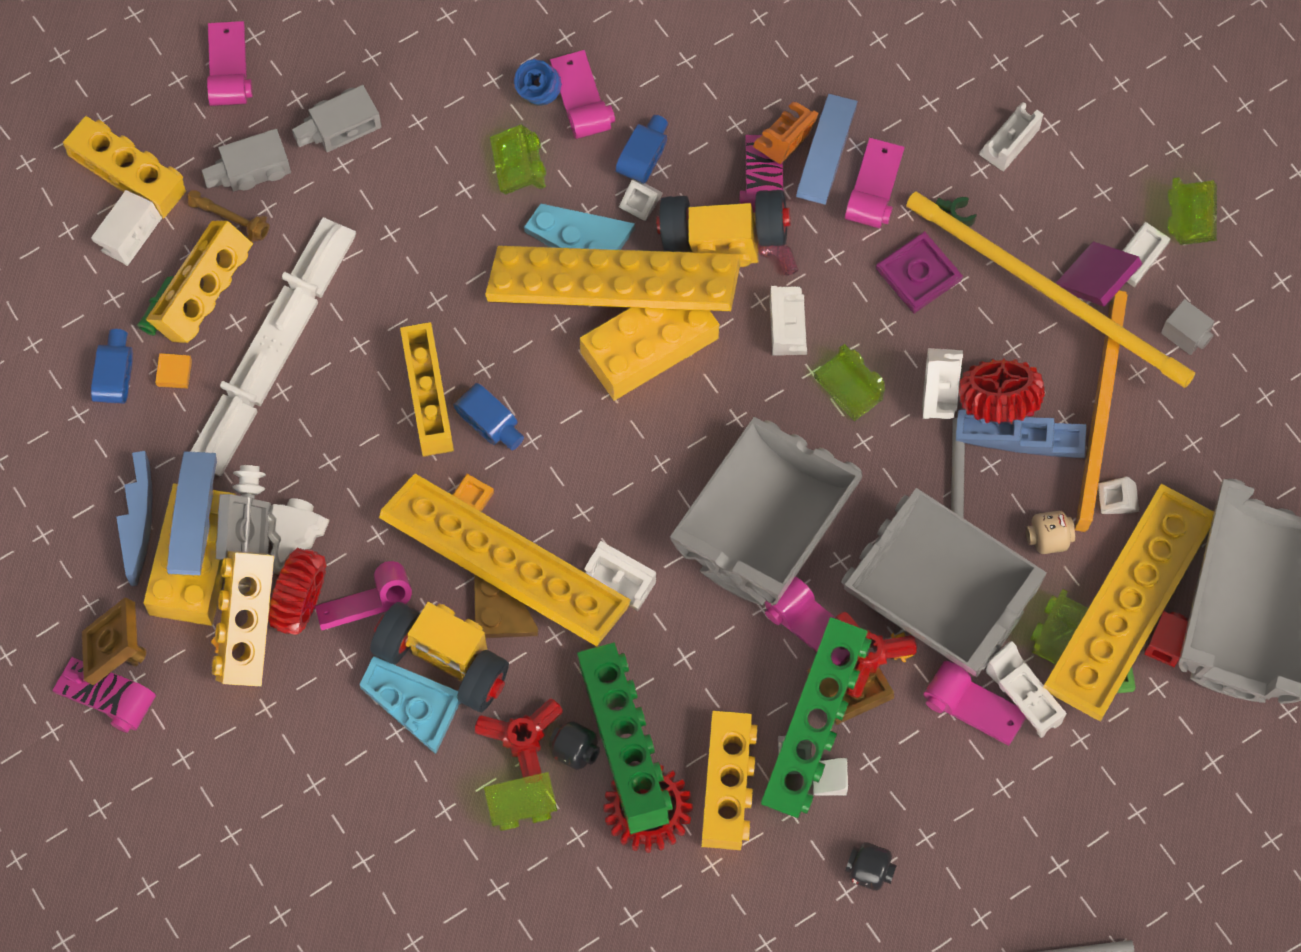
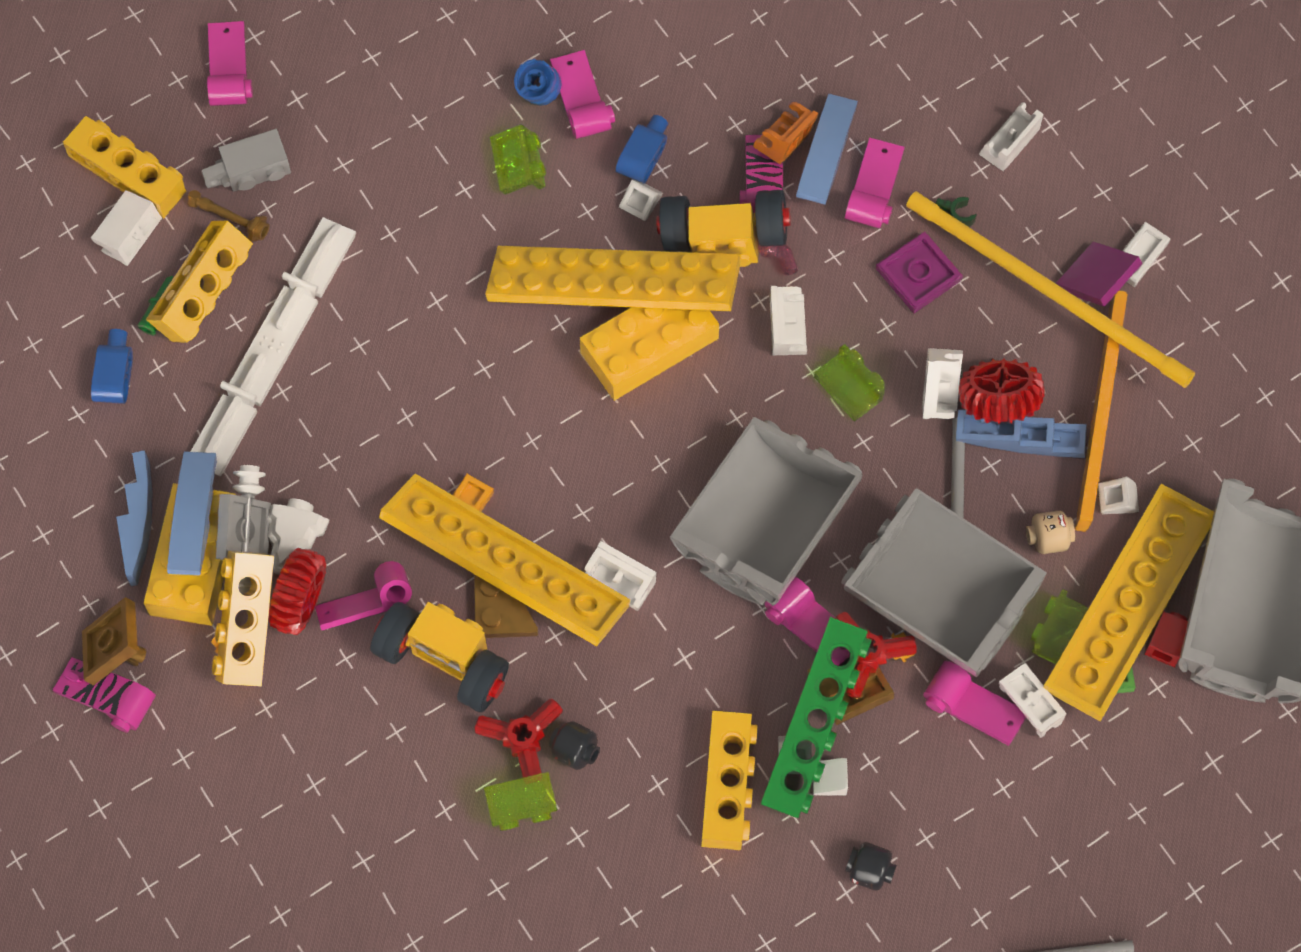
light orange tile [155,353,192,389] -> none
light grey hinge [292,85,382,152] -> none
medium azure wing [360,656,460,754] -> none
yellow brick [400,322,454,457] -> none
blue piece [453,383,524,451] -> none
medium azure wing [524,204,635,250] -> none
green brick [577,642,673,834] -> none
red gear [603,765,693,853] -> none
white slope [986,641,1024,686] -> none
light grey brick [1161,299,1215,355] -> none
clear neon green bracket [1168,177,1217,245] -> none

